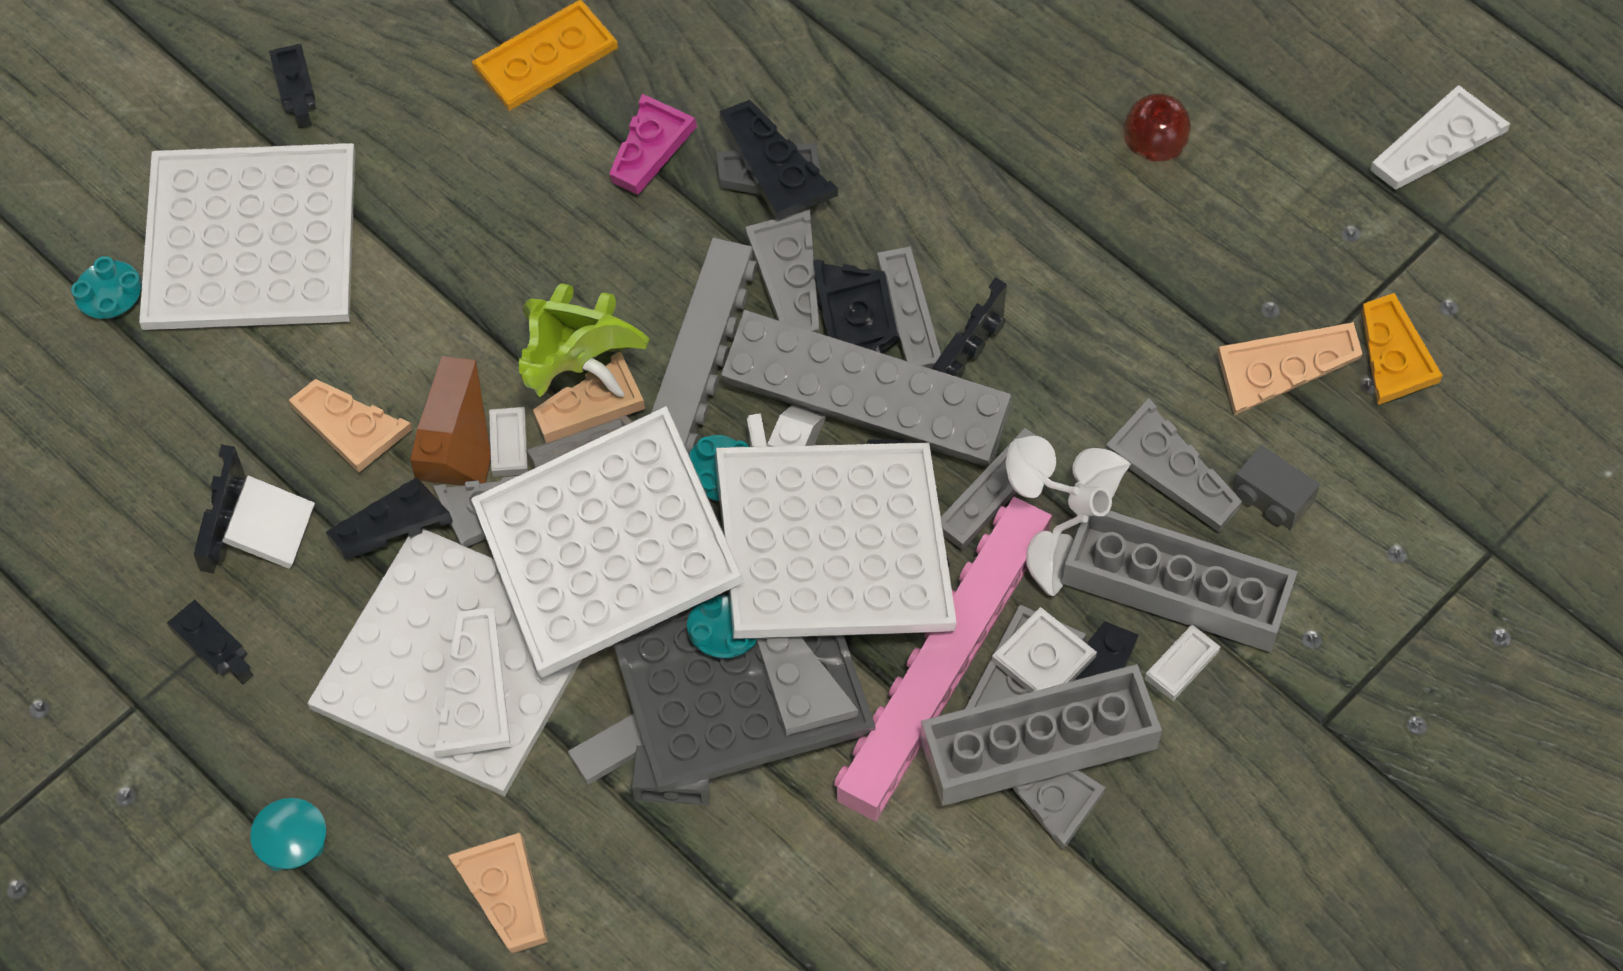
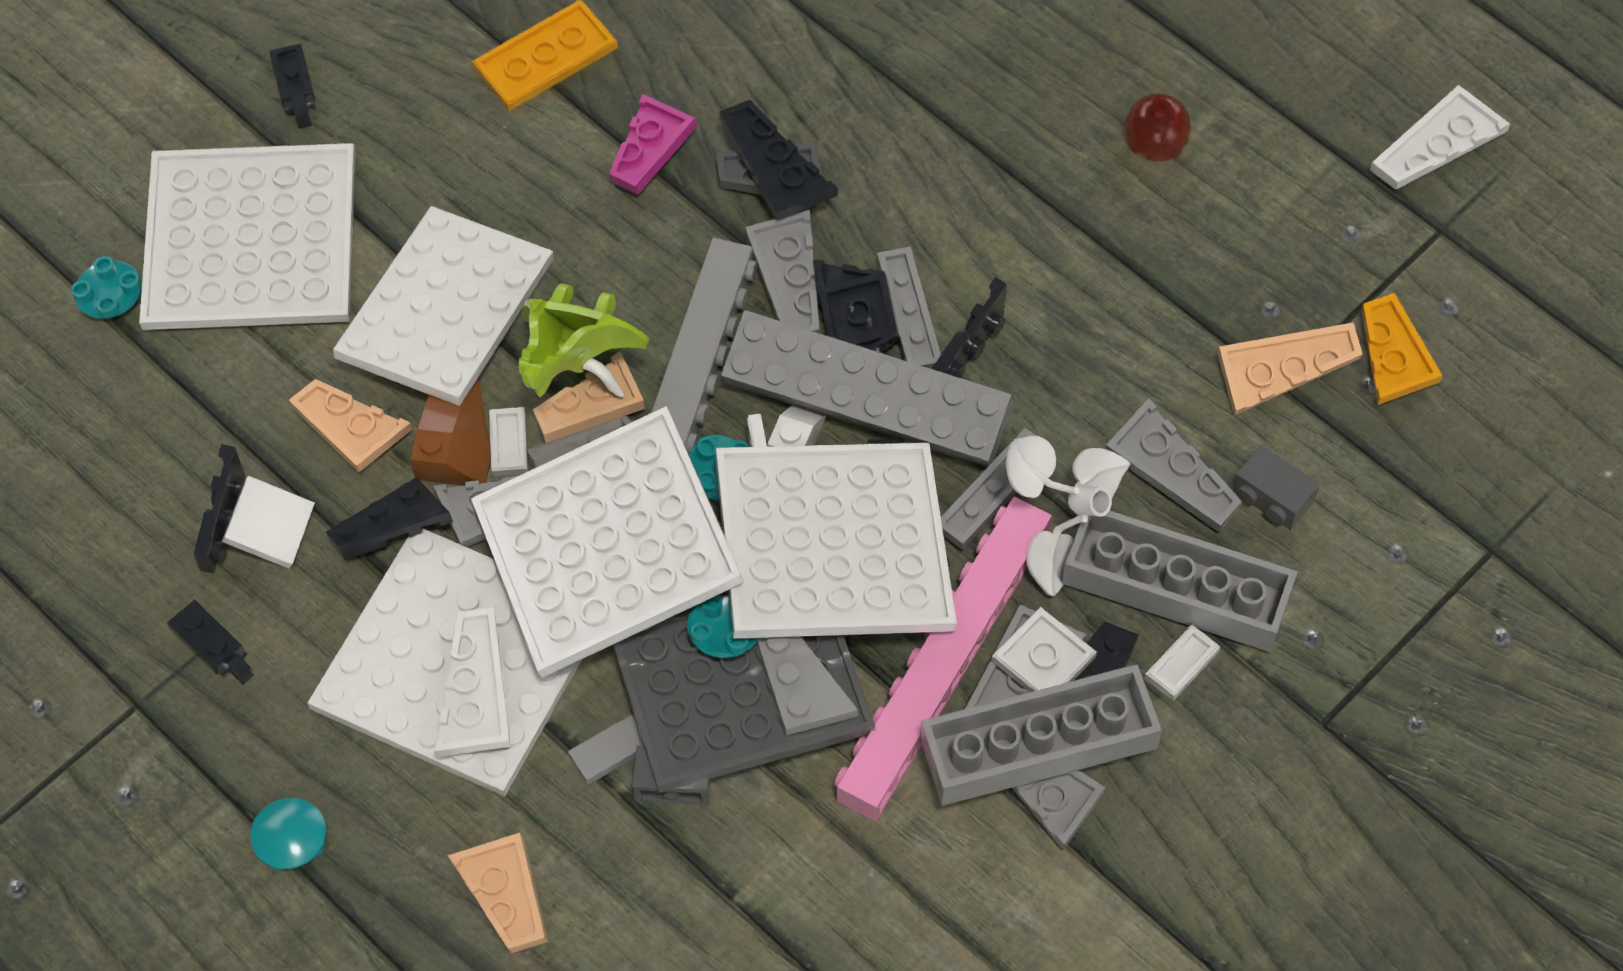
none -> white plate [333,206,553,406]

